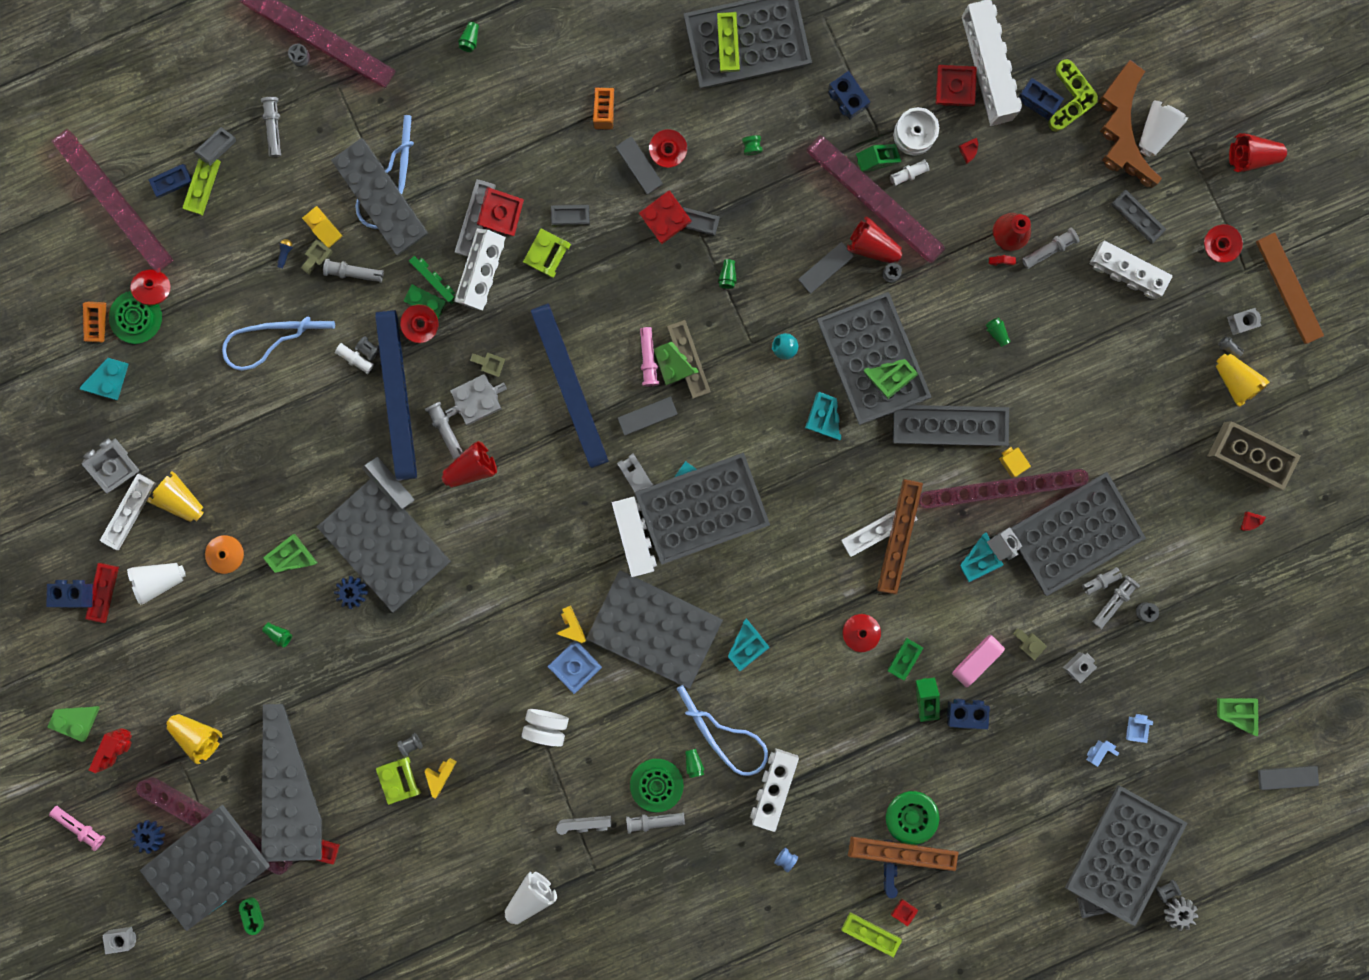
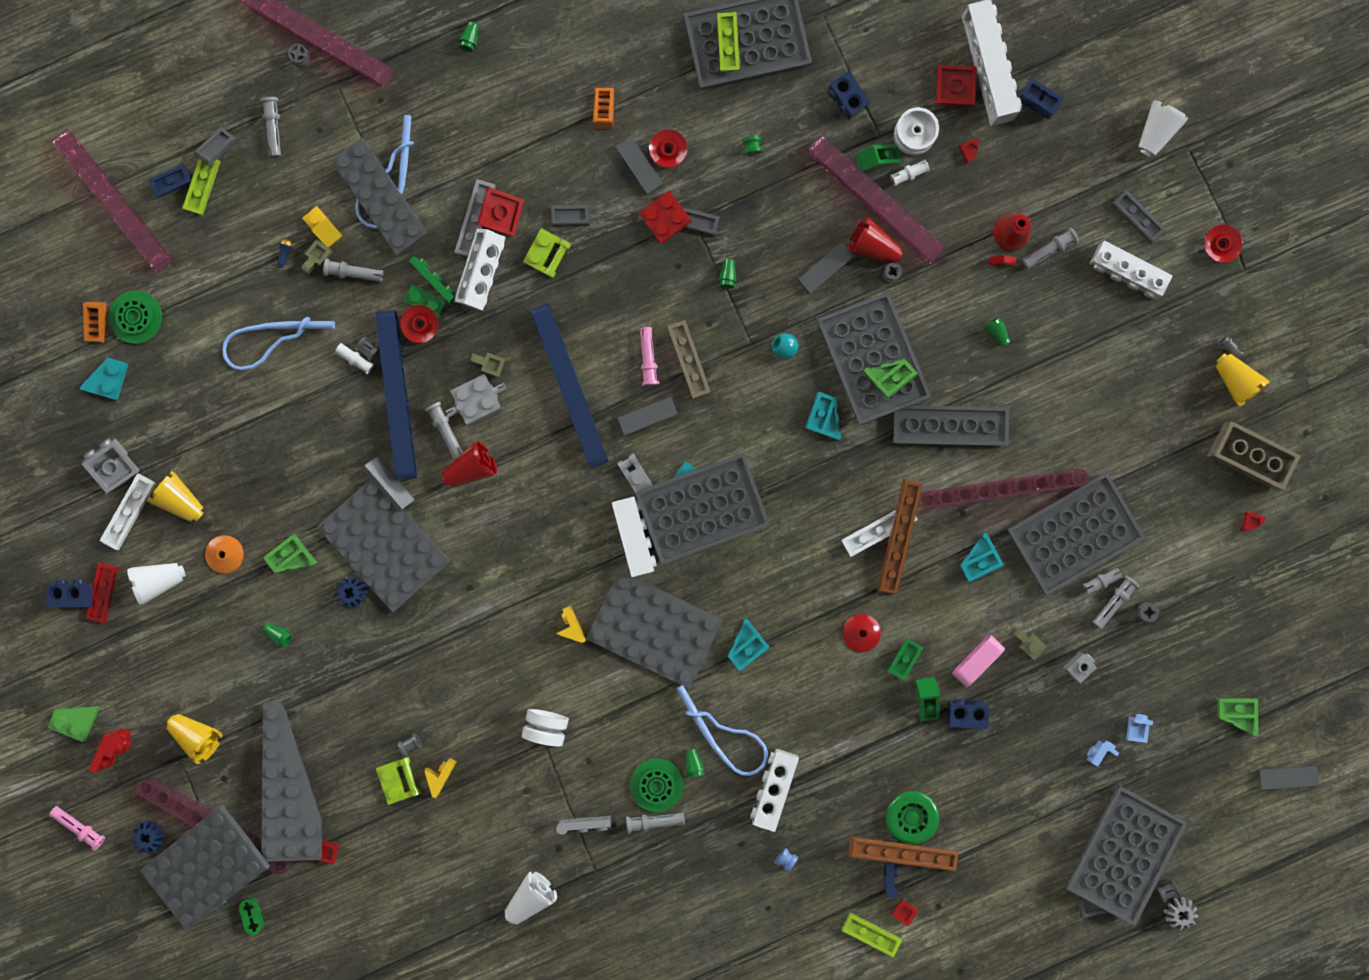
light grey brick [103,927,136,954] -> none
red dish [130,269,171,305] -> none
medium blue plate [548,641,602,694] -> none
bright green wing [653,342,698,385] -> none
light grey brick [987,527,1023,561] -> none
yellow brick [999,447,1031,478] -> none
lime beam [1048,59,1098,132] -> none
dark orange arch [1098,60,1162,188] -> none
light grey brick [1227,308,1261,335] -> none
red cone [1229,133,1287,172] -> none
dark orange tile [1256,232,1324,345] -> none

